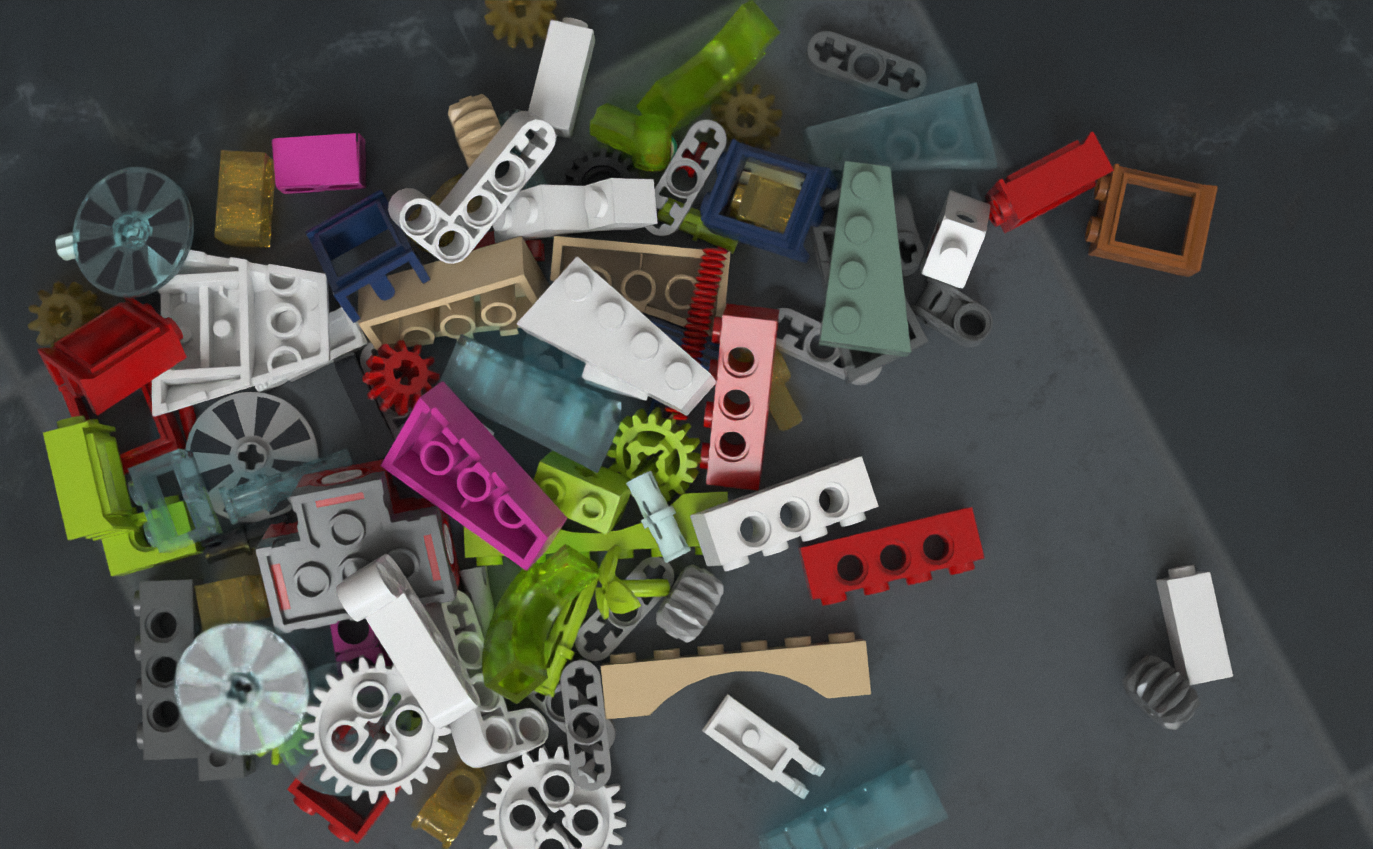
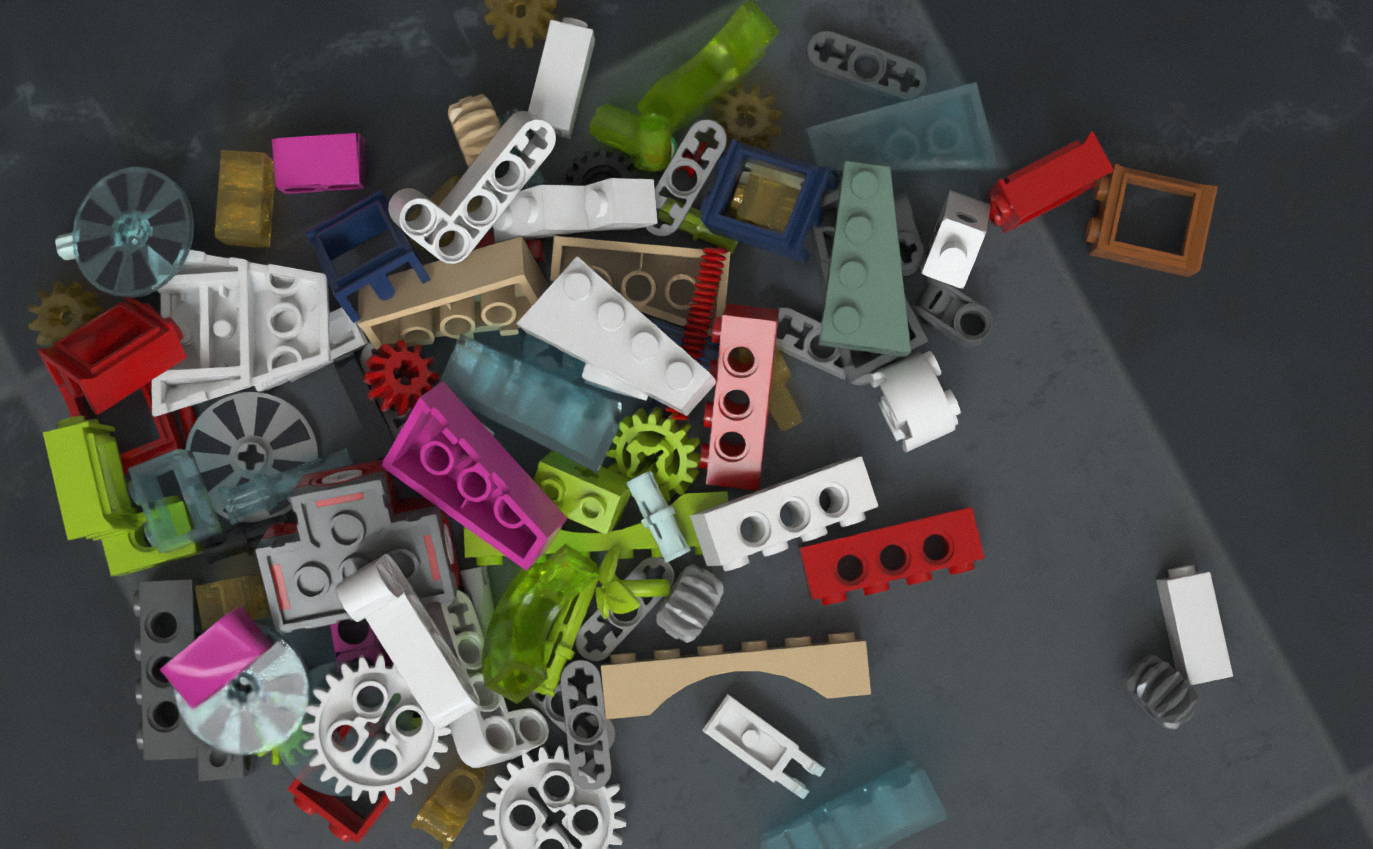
none -> dark pink piece [160,606,273,709]
none -> white brick [869,351,961,453]

